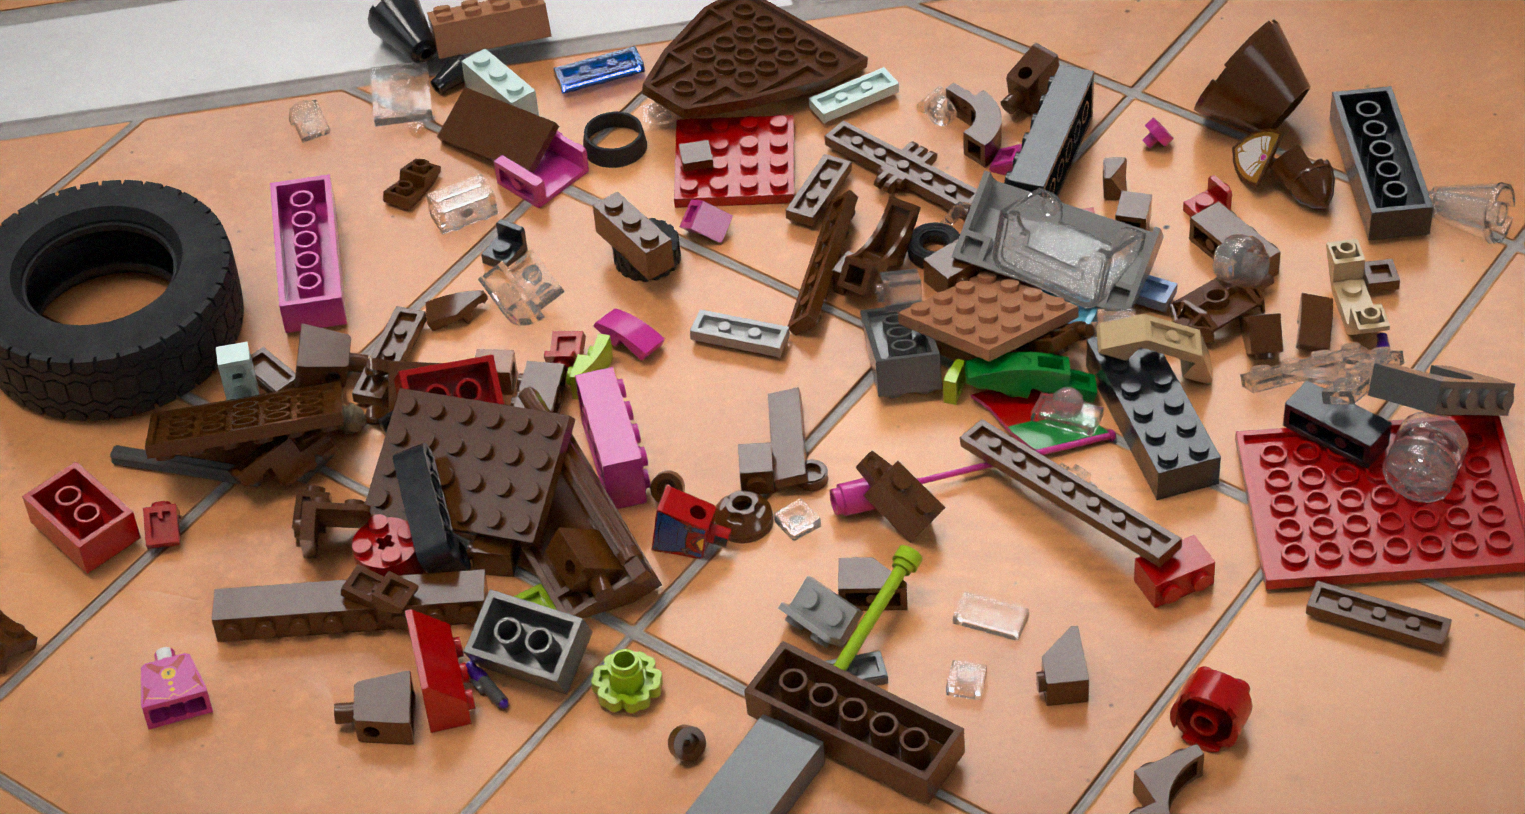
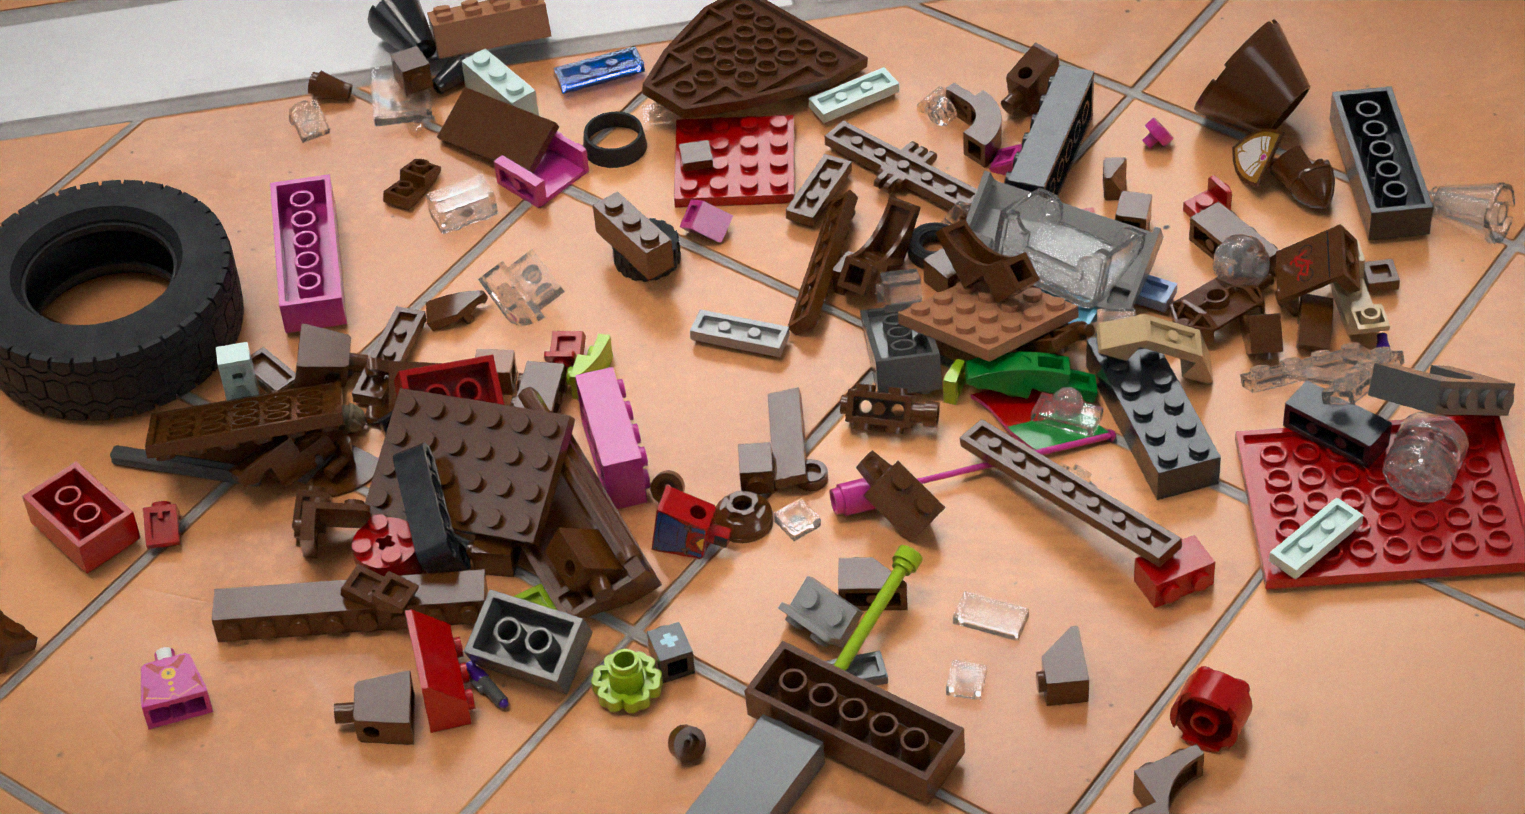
black bracket [481,219,528,272] -> none
dark pink slope [593,308,665,361] -> none
reddish brown plate [1306,581,1452,653] -> none
none -> reddish brown cone [308,70,353,101]
none -> reddish brown shield [313,435,379,497]
none -> reddish brown brick [390,46,433,96]
none -> brick [647,622,695,683]
none -> reddish brown brick [840,383,940,434]
none -> reddish brown arch [936,219,1040,303]
none -> light aqua plate [1269,497,1363,579]
none -> reddish brown panel [1274,224,1360,317]

